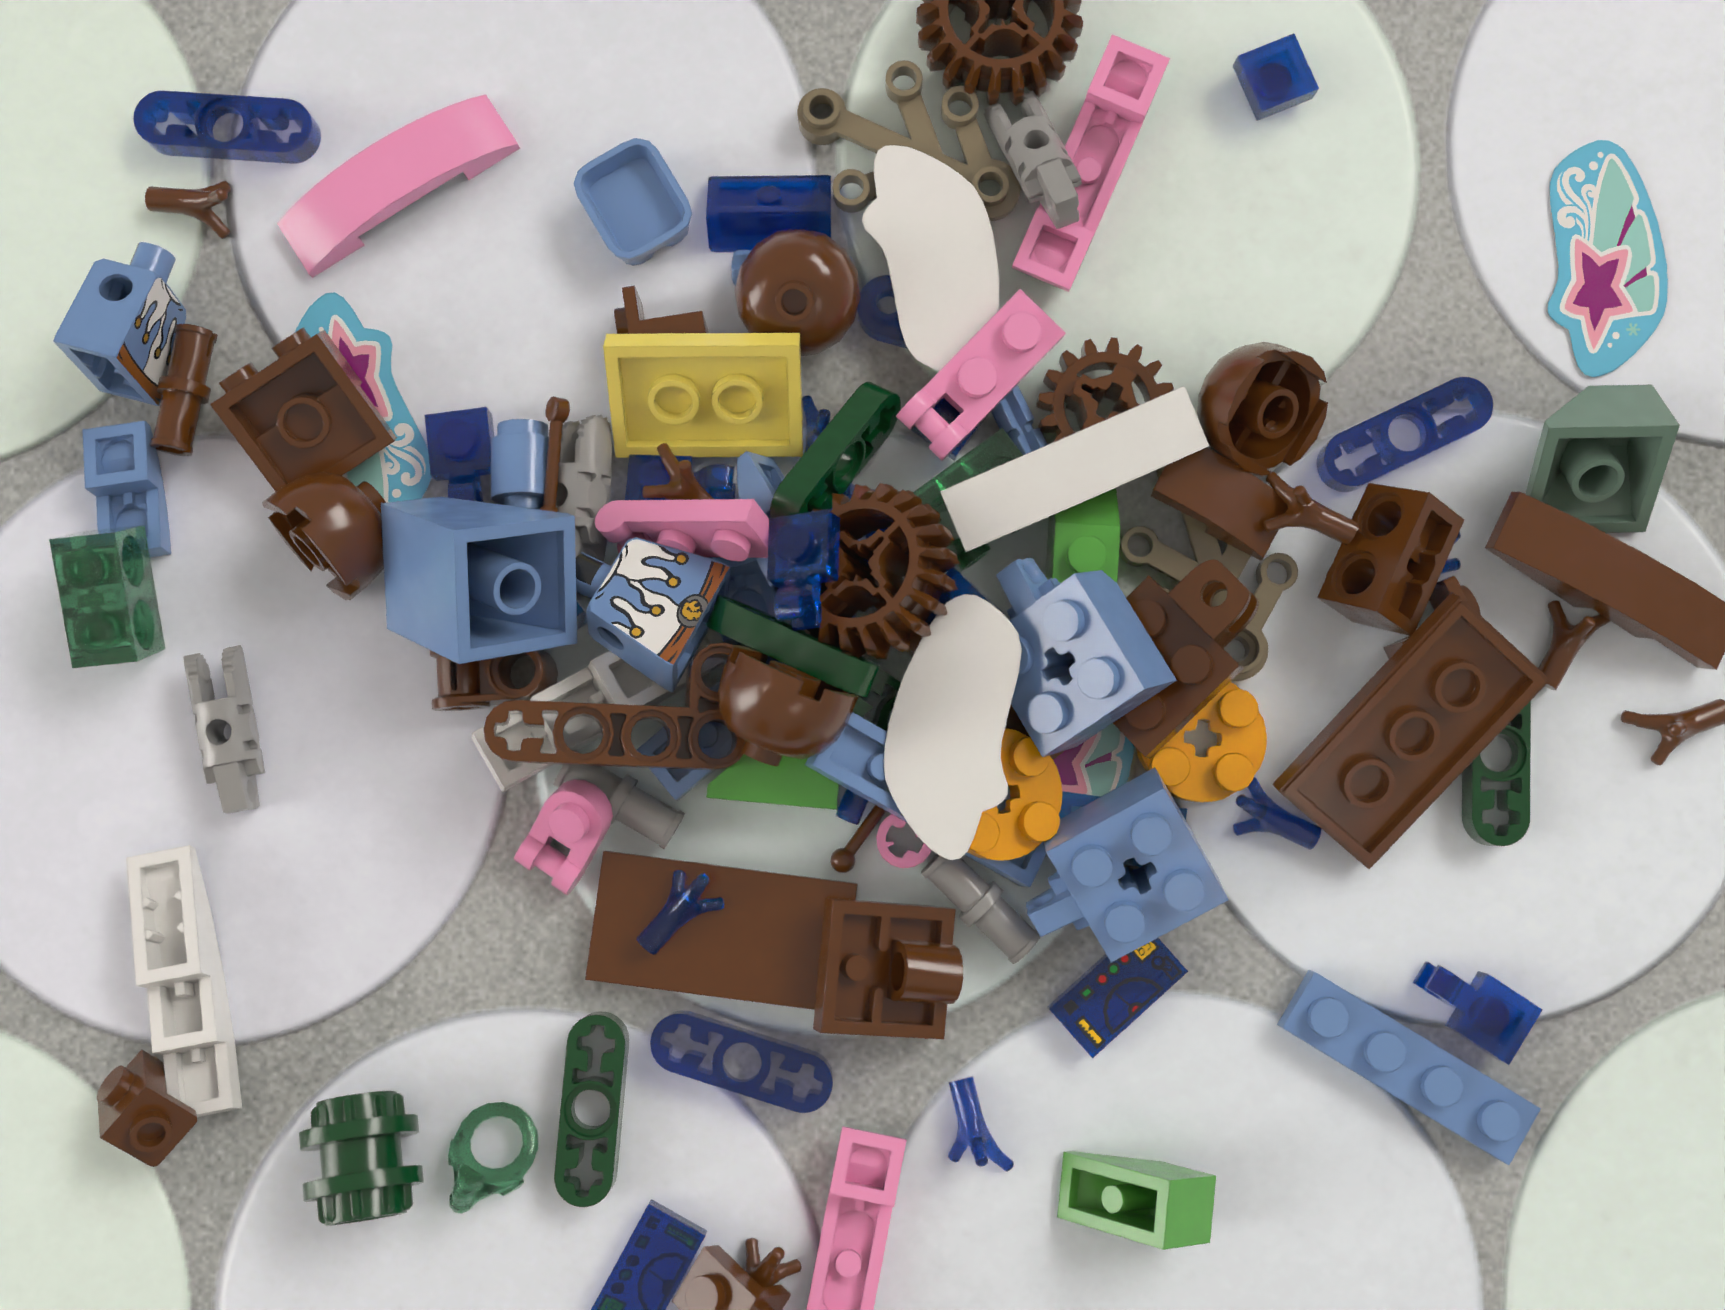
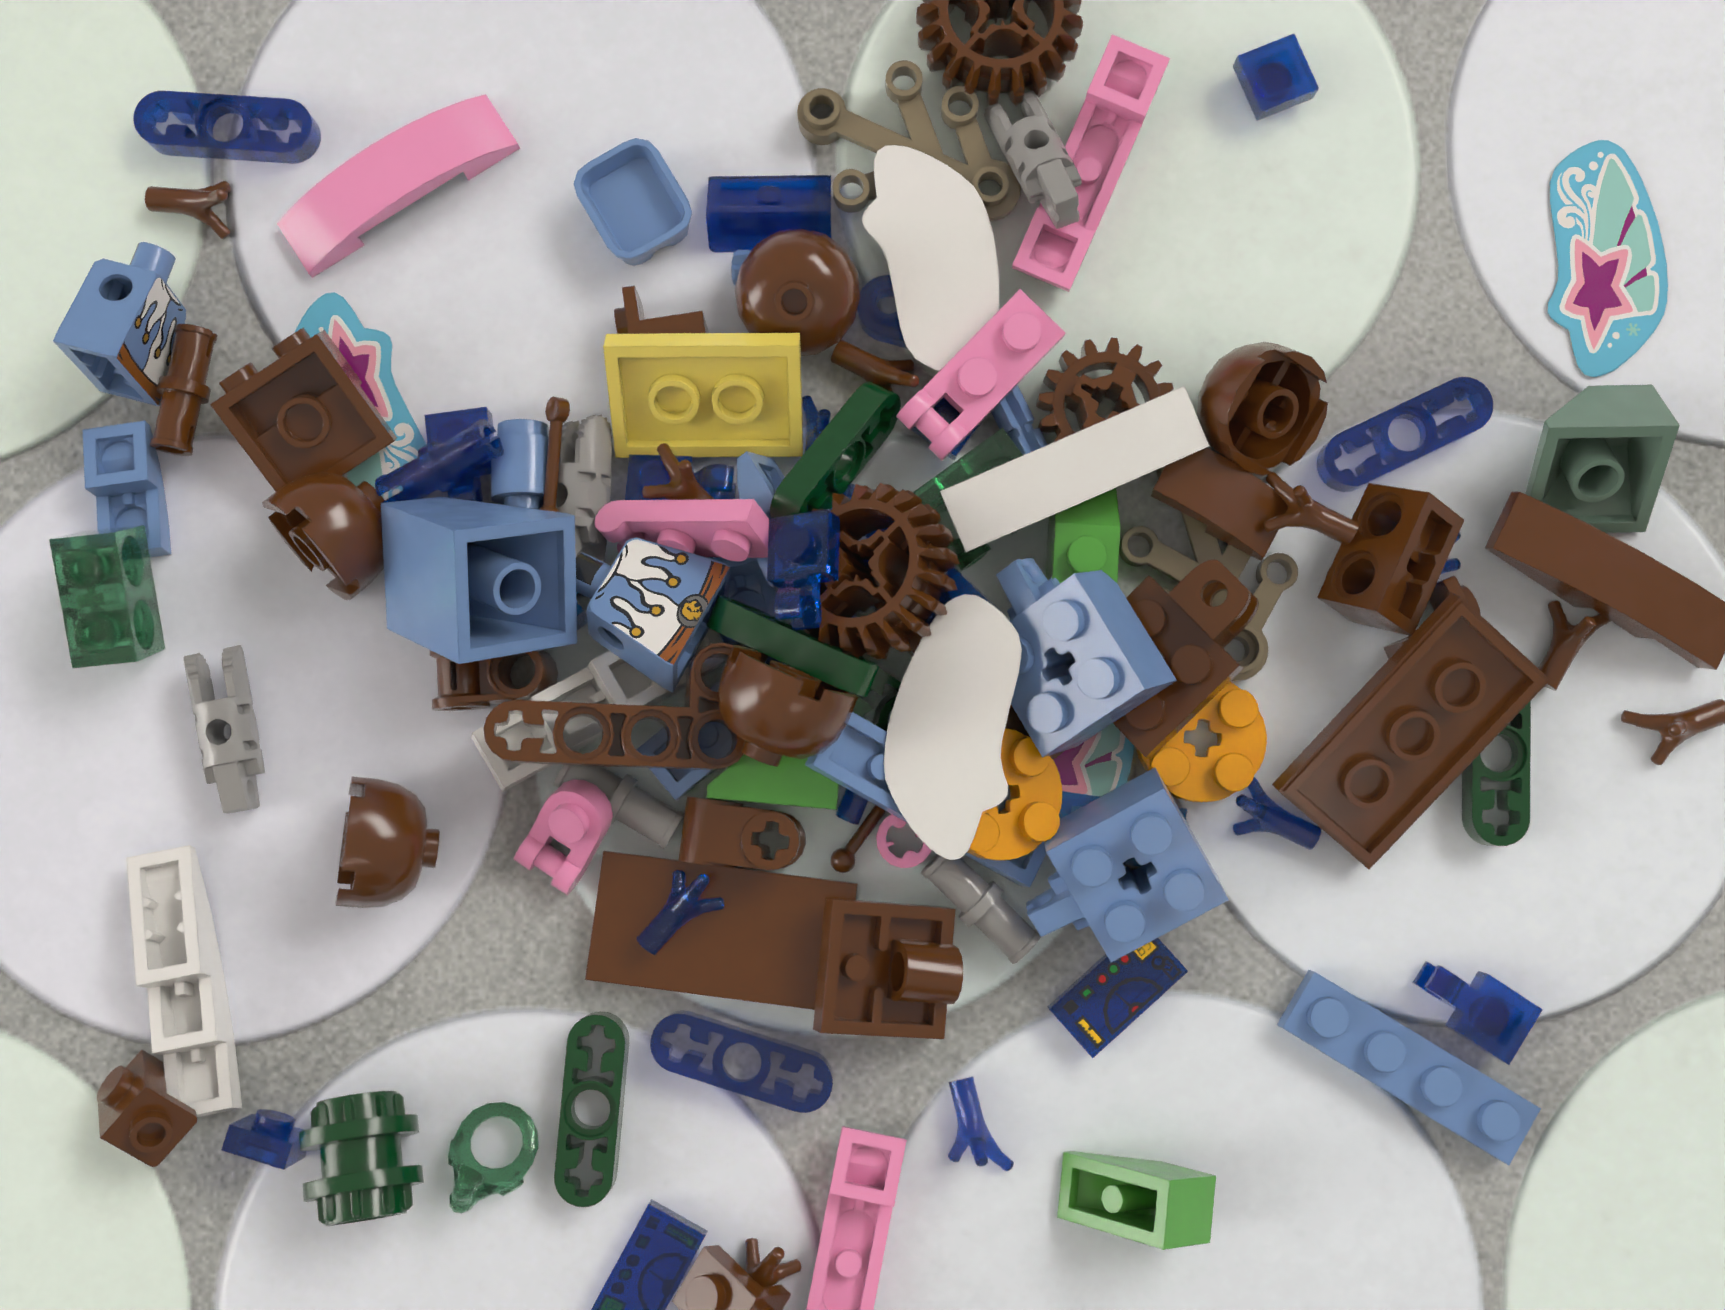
none -> clear blue plate [221,1109,307,1170]
none -> reddish brown cylinder [335,776,440,908]
none -> clear blue pin [375,419,504,503]
none -> reddish brown piece [678,796,806,870]
none -> reddish brown bar [831,340,919,392]

